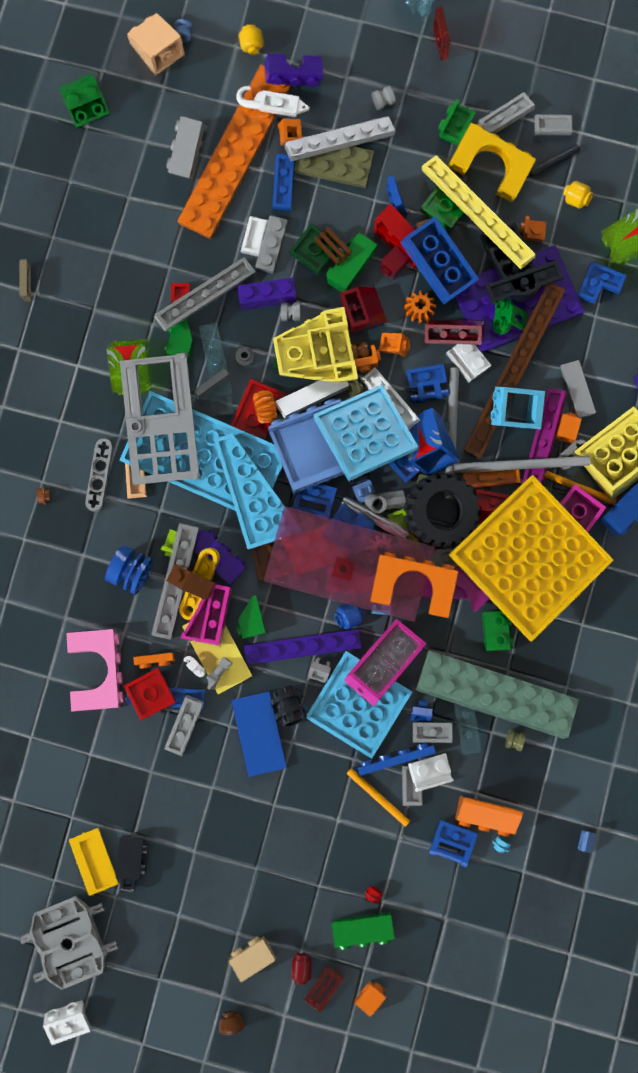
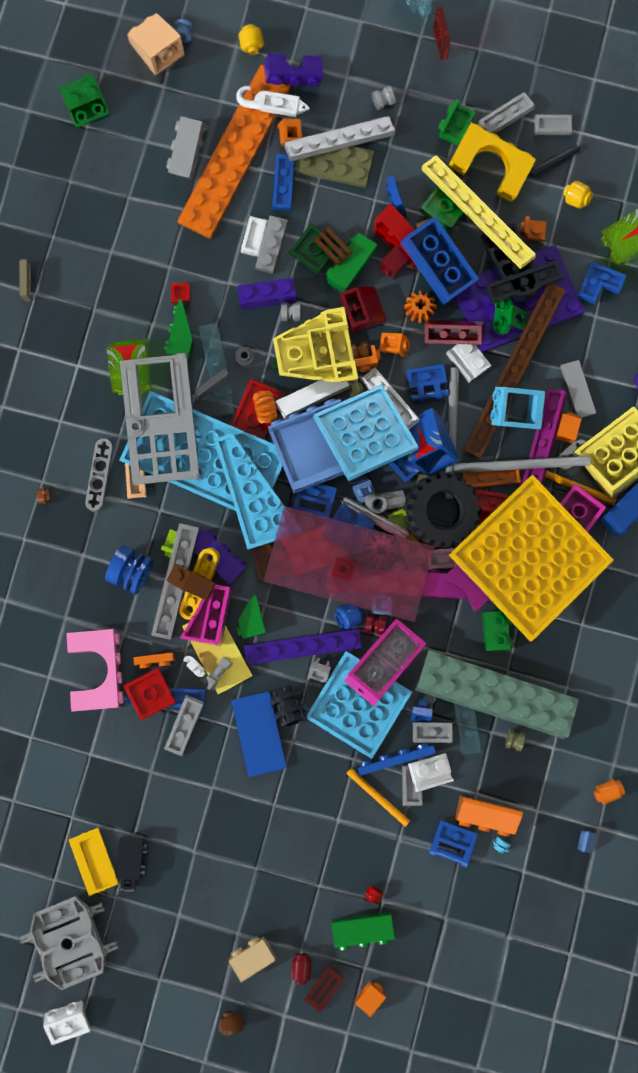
light grey plate [154,257,255,332] -> none
orange arch [370,552,458,618] -> none
none -> dark red wheel [364,613,387,635]
none -> orange brick [593,779,625,805]

